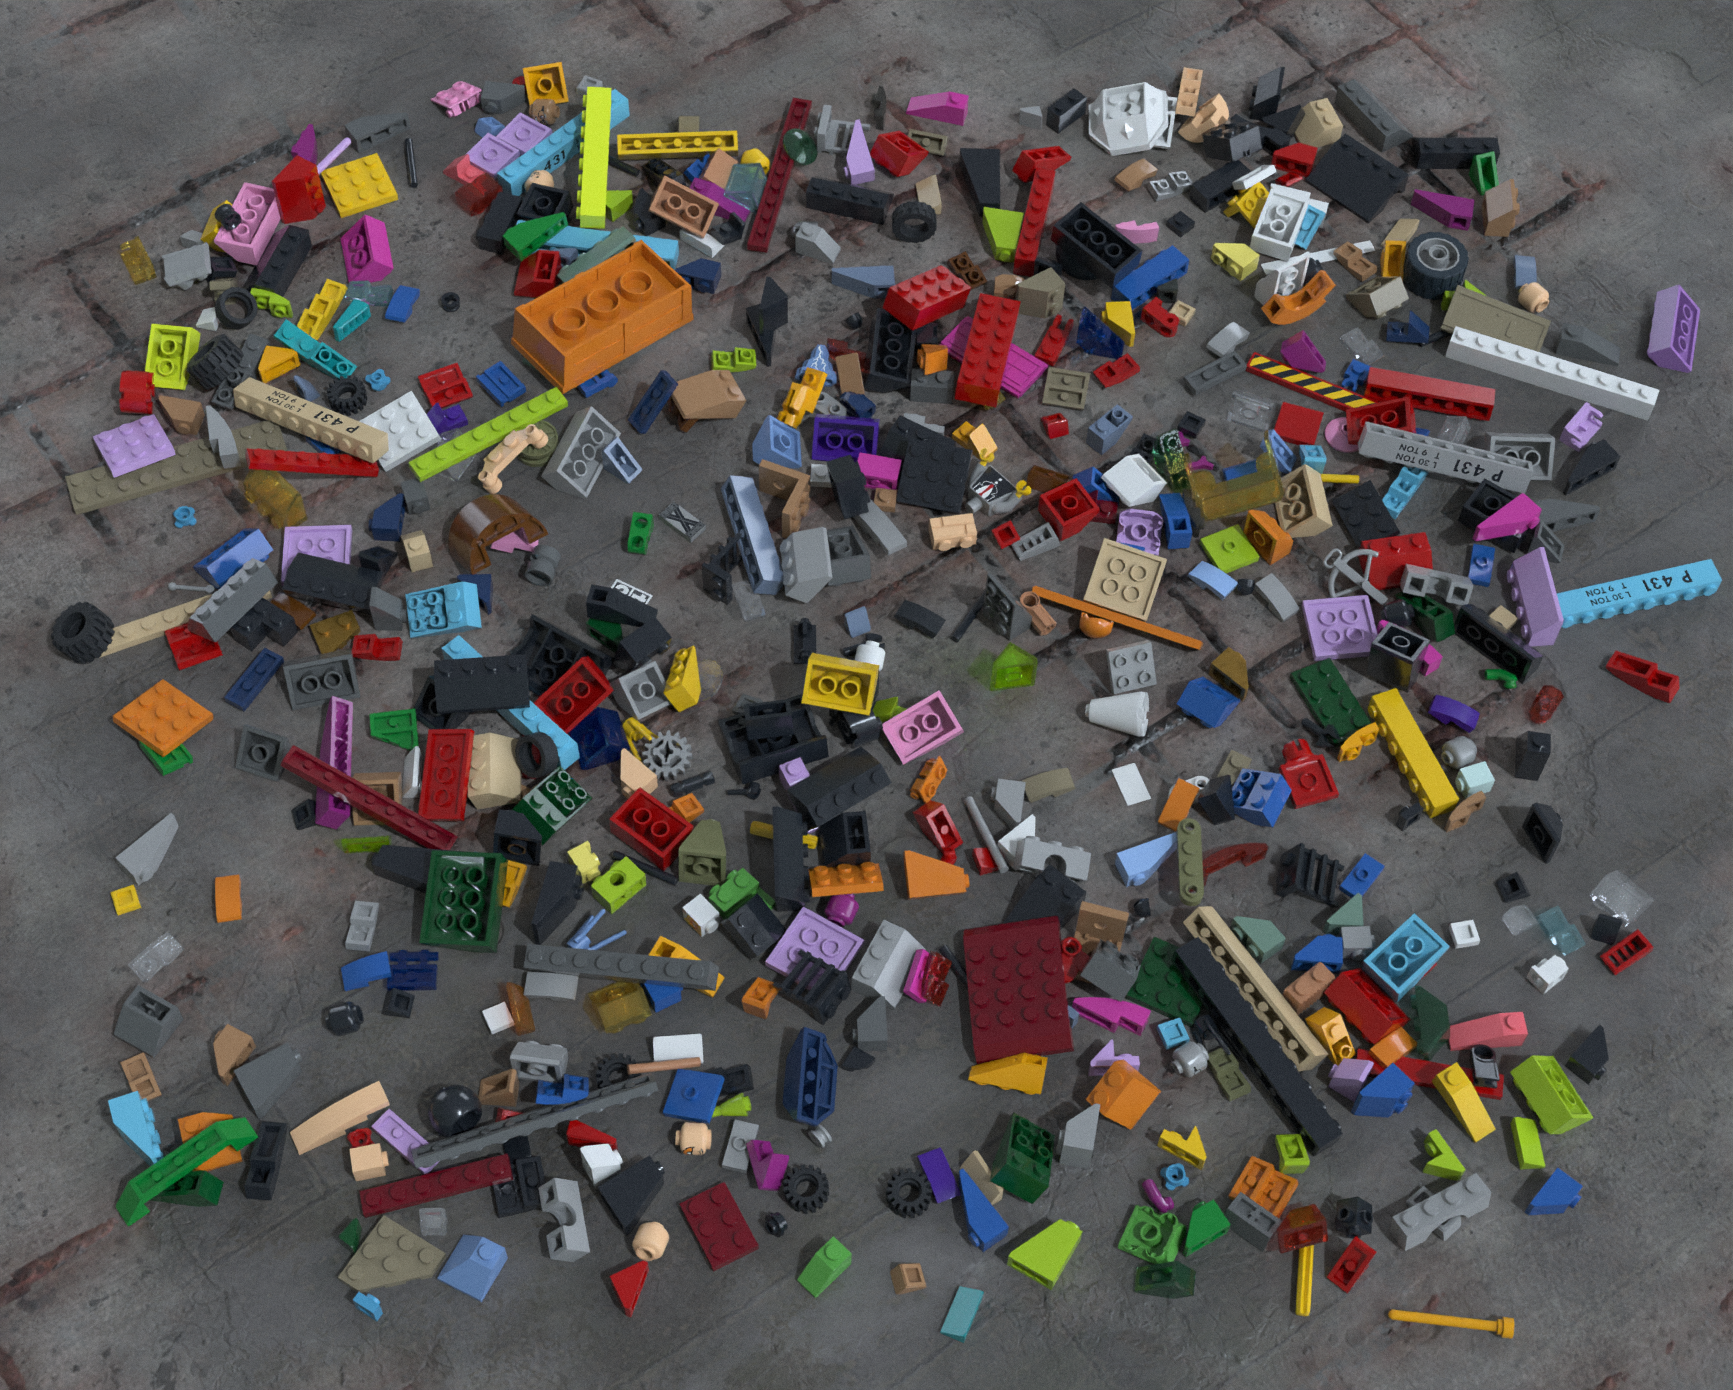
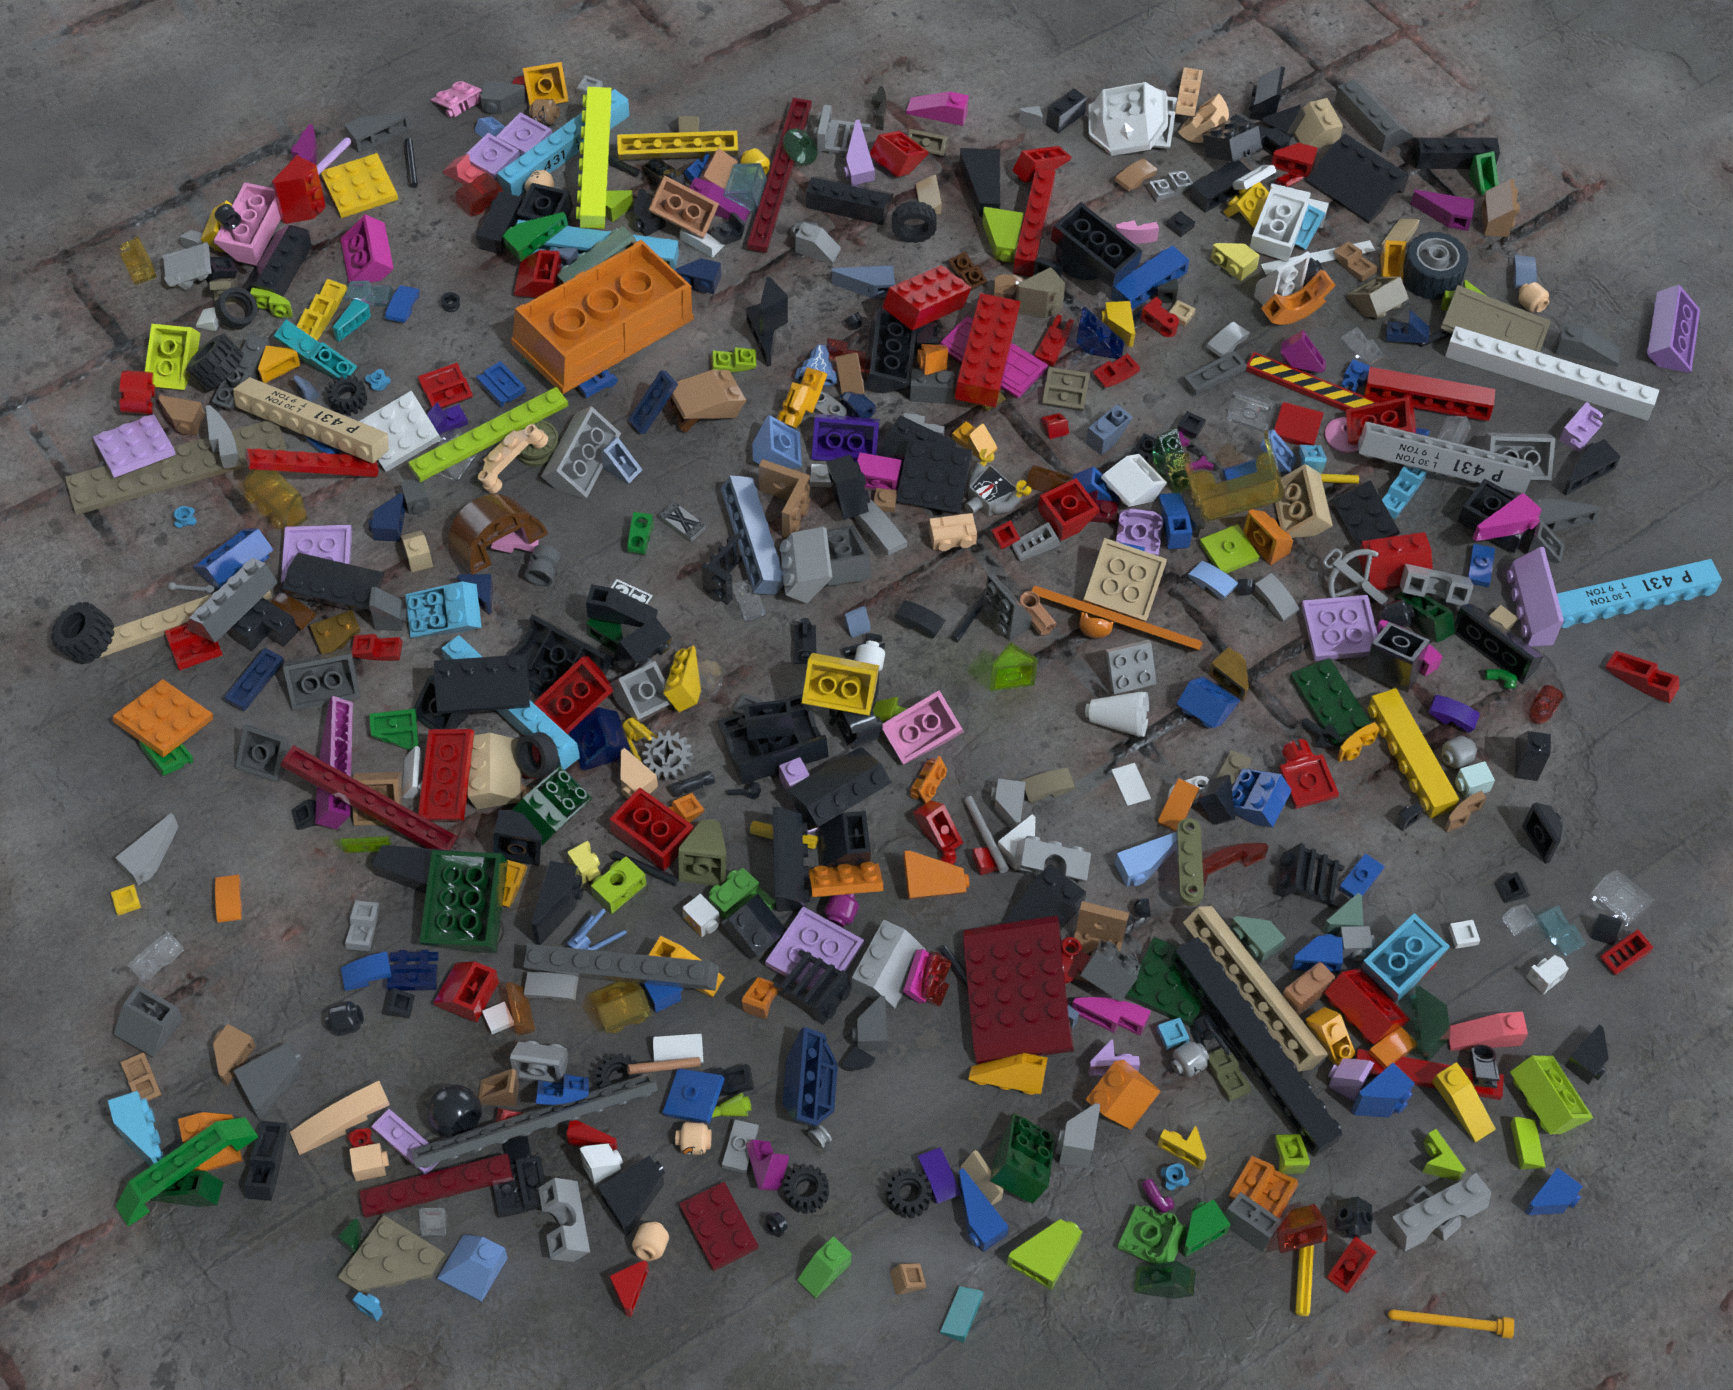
black slope [358,546,398,579] -> none
none -> red slope [433,961,499,1023]

